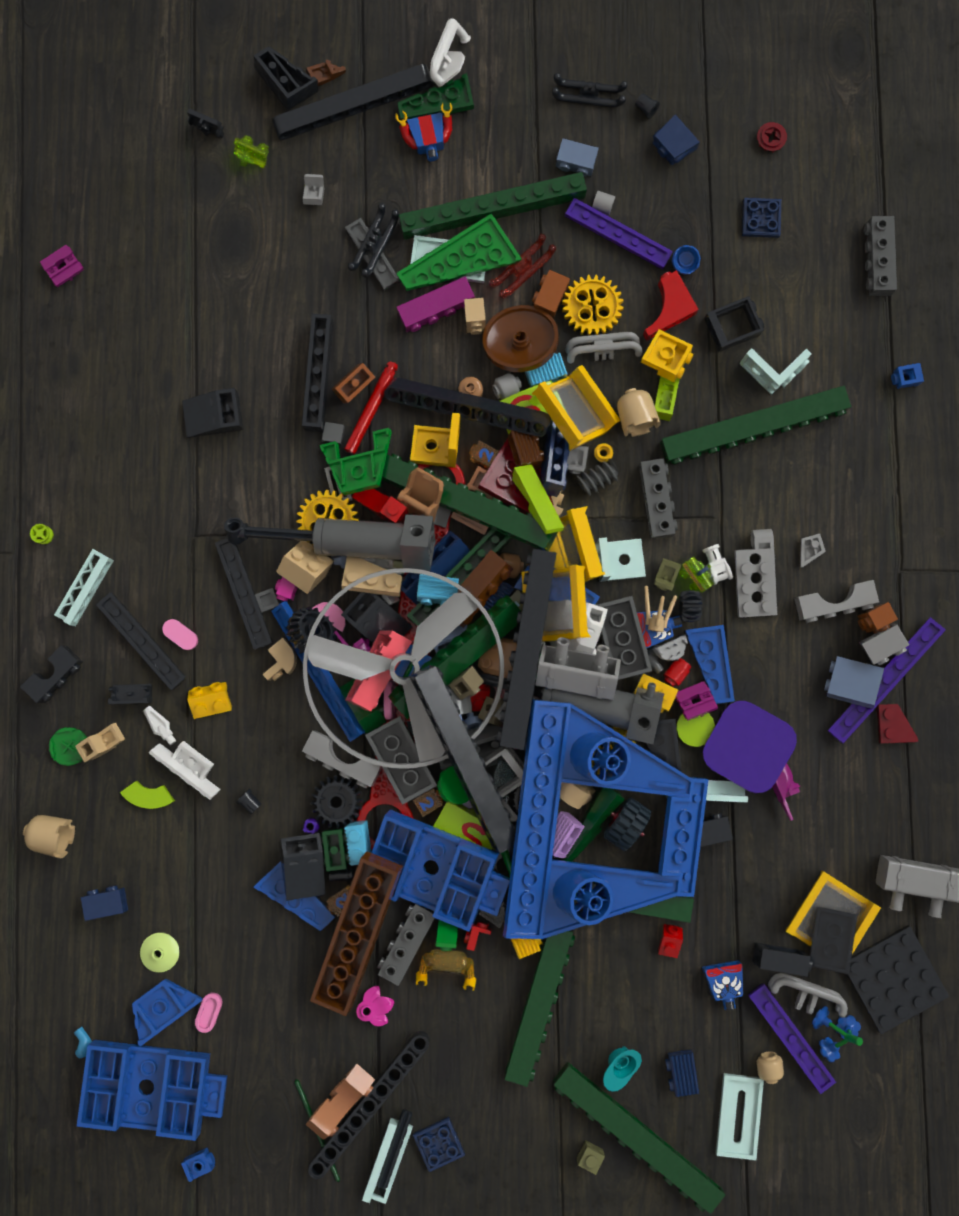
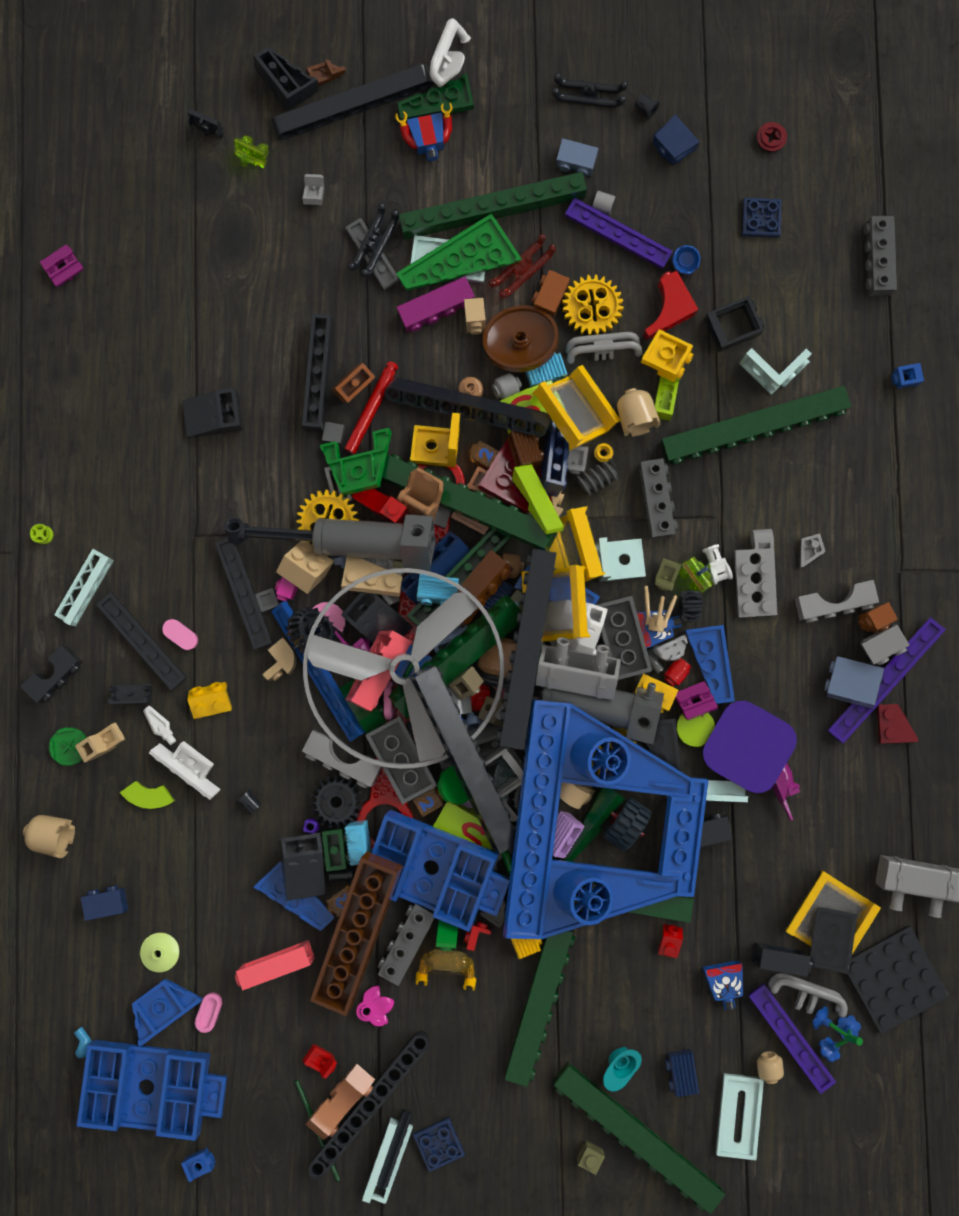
none -> coral window [235,940,315,991]
none -> red bracket [302,1044,337,1079]

